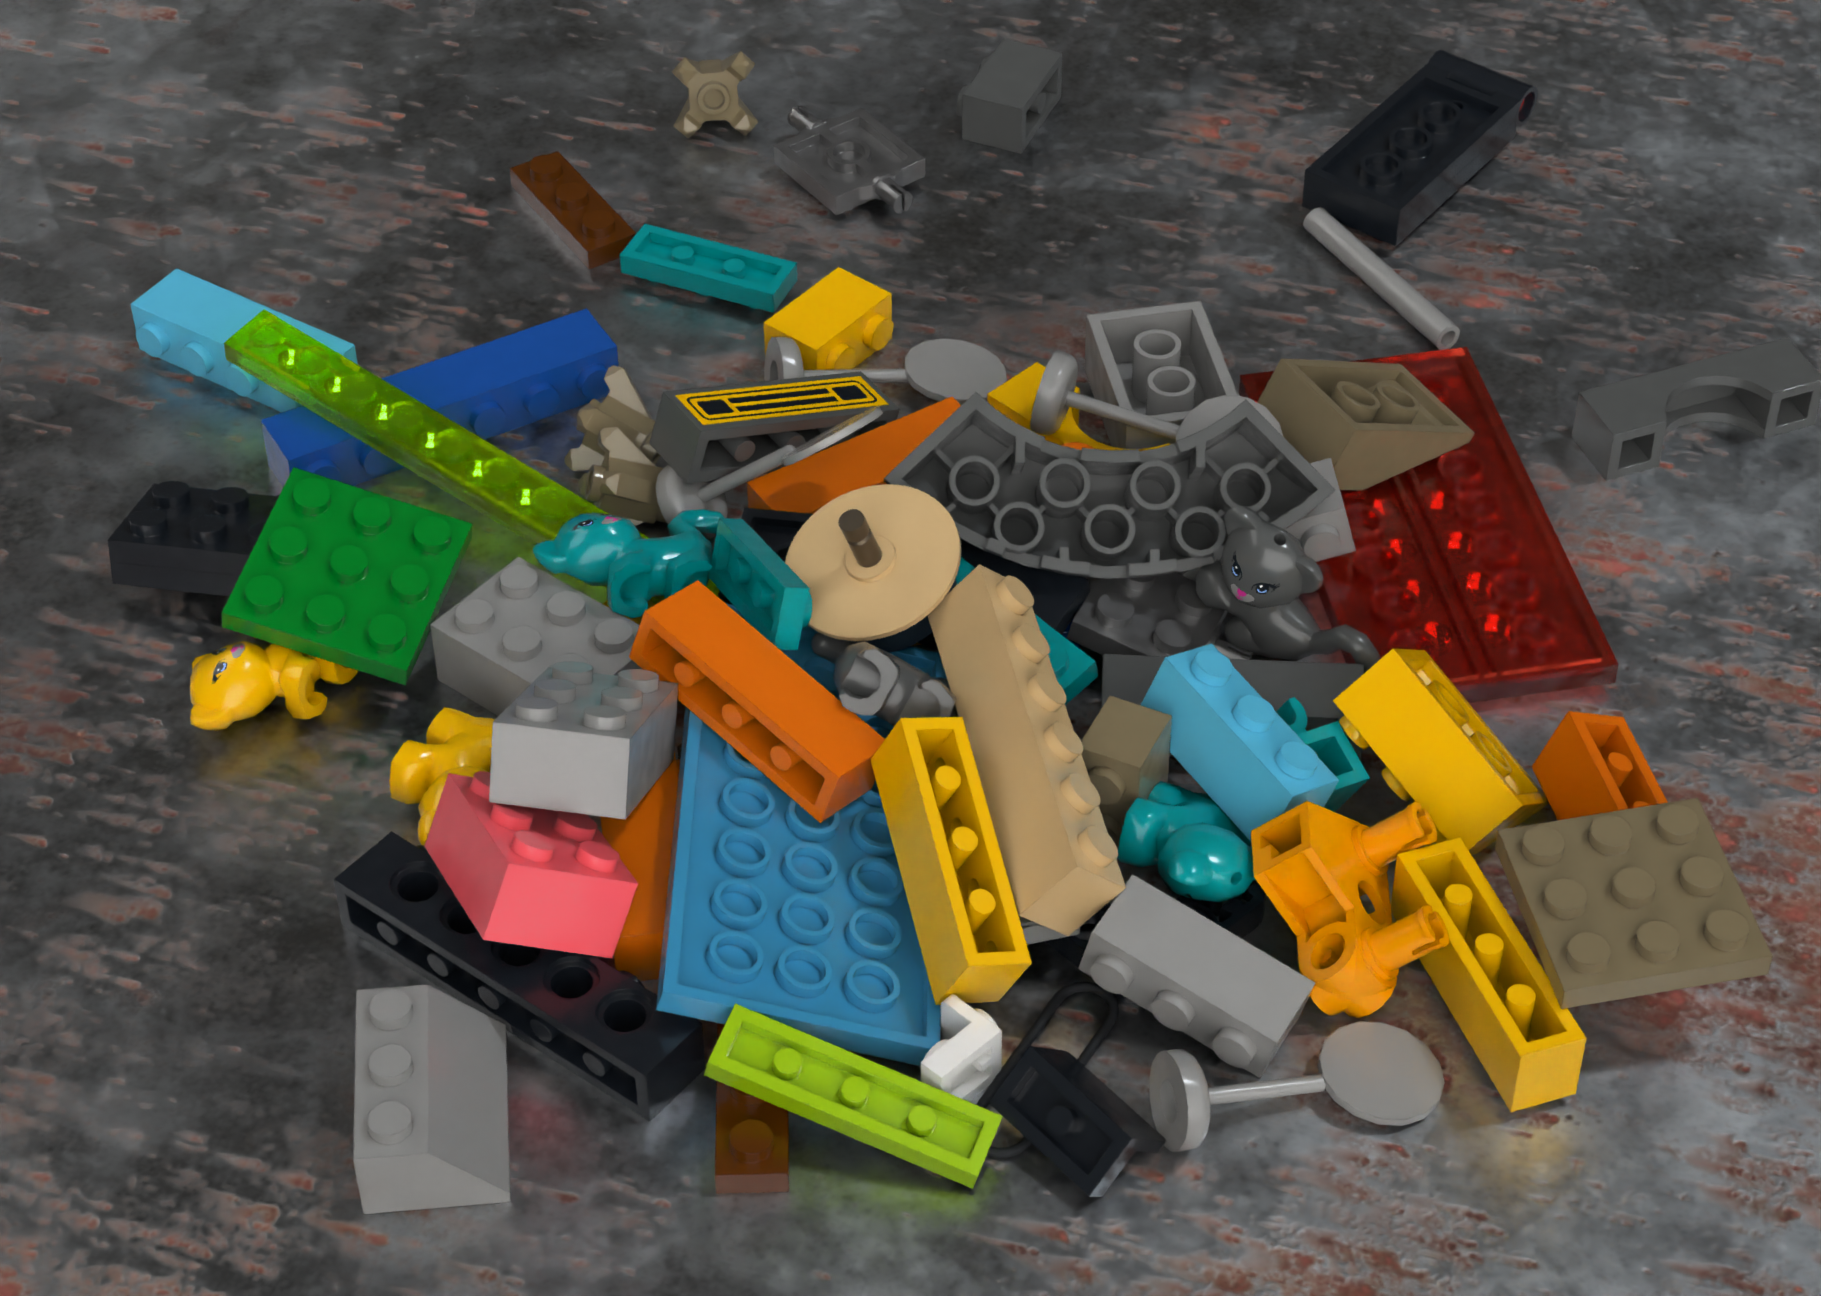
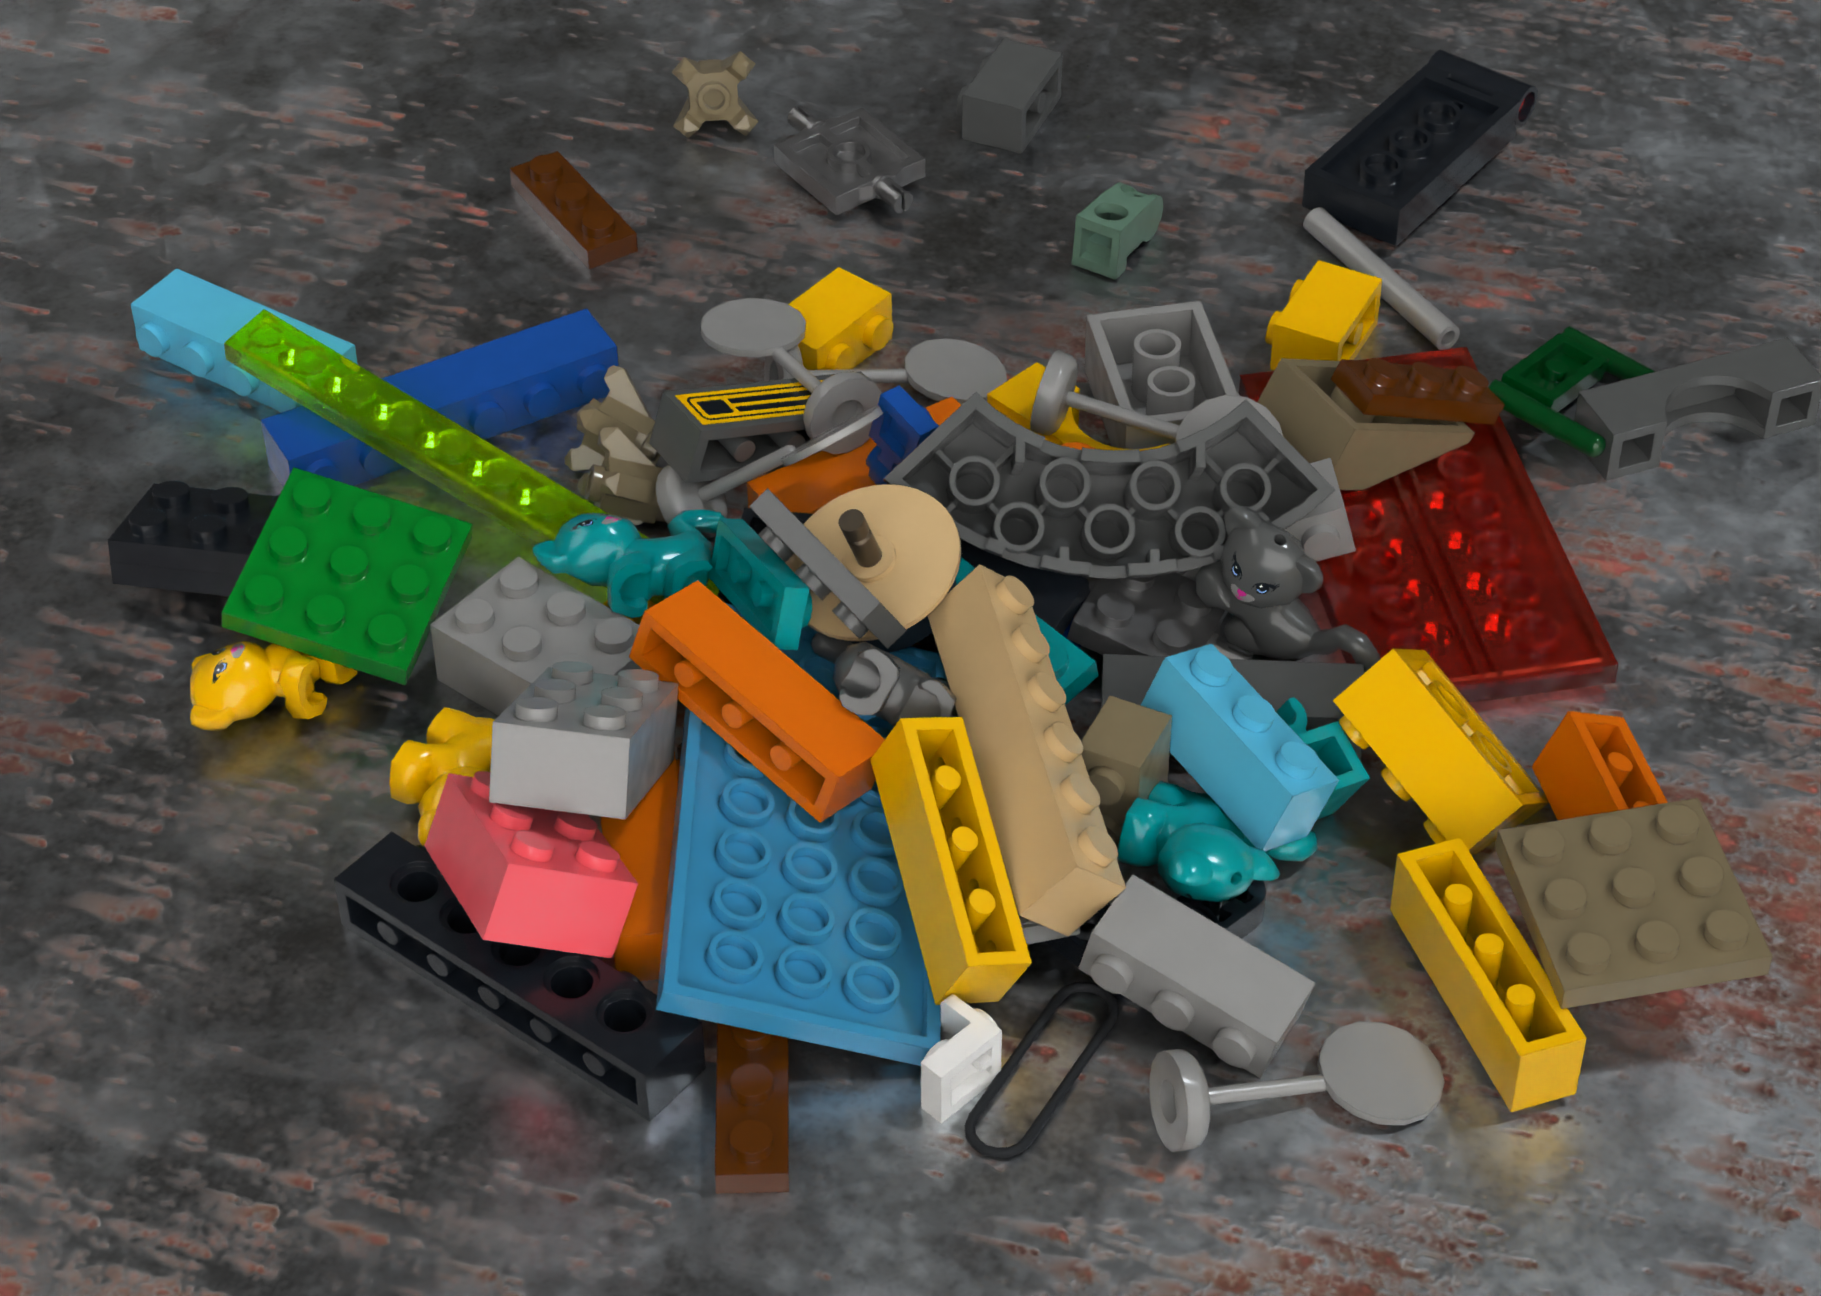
light grey slope [353,984,511,1215] -> none
teal plate [620,223,798,313] -> none
lime plate [704,1003,1003,1189] -> none
black panel [989,1046,1166,1197] -> none
light orange piece [1251,801,1449,1018] -> none
none -> light grey piece [700,298,882,454]
none -> dark grey plate [749,488,907,649]
none -> blue plate [866,385,939,485]
none -> sand green leg [1072,182,1163,280]
none -> yellow brick [1265,260,1382,370]
none -> reddish brown plate [1331,358,1505,424]
none -> dark green plate [1488,326,1656,458]

